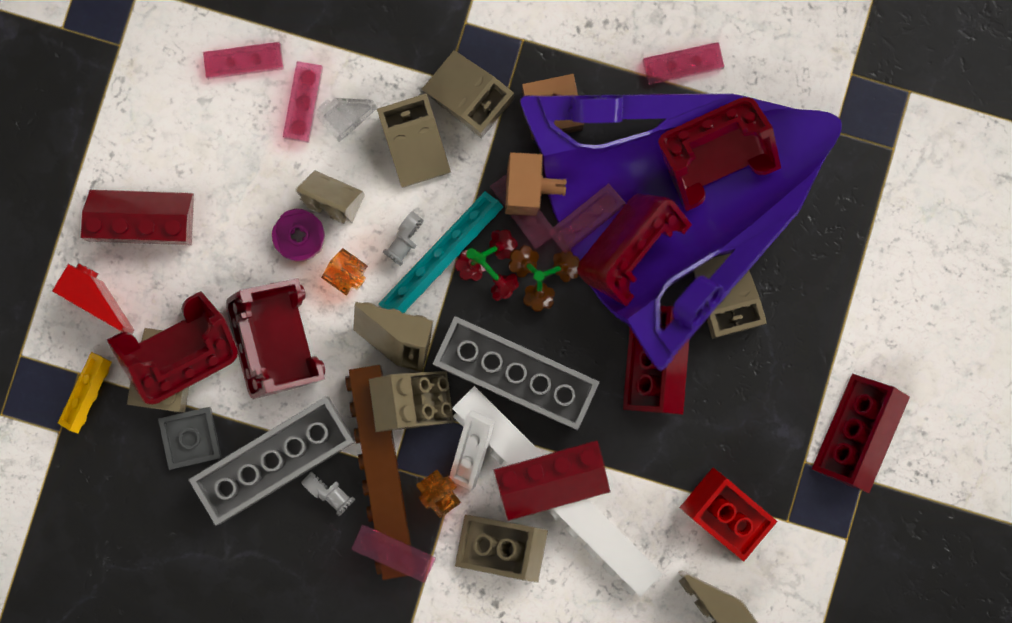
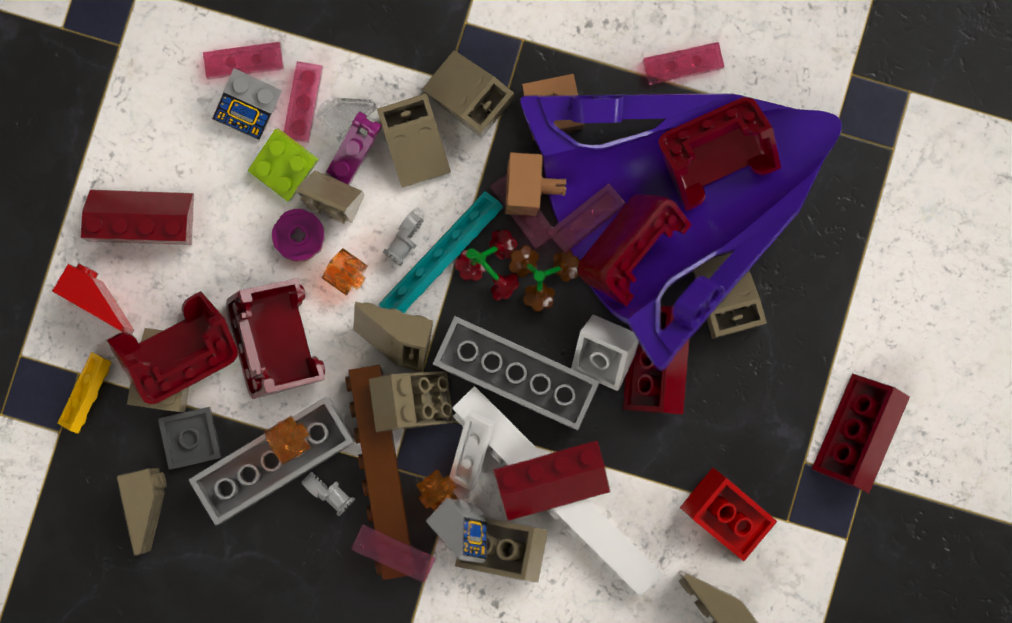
none -> dark tan slope [117,468,167,556]
none -> slope [212,68,282,141]
none -> lime plate [247,128,319,202]
none -> clear orange brick [264,416,311,465]
none -> magenta plate [326,111,382,185]
none -> light grey slope [426,498,487,563]
none -> white slope [571,315,639,391]

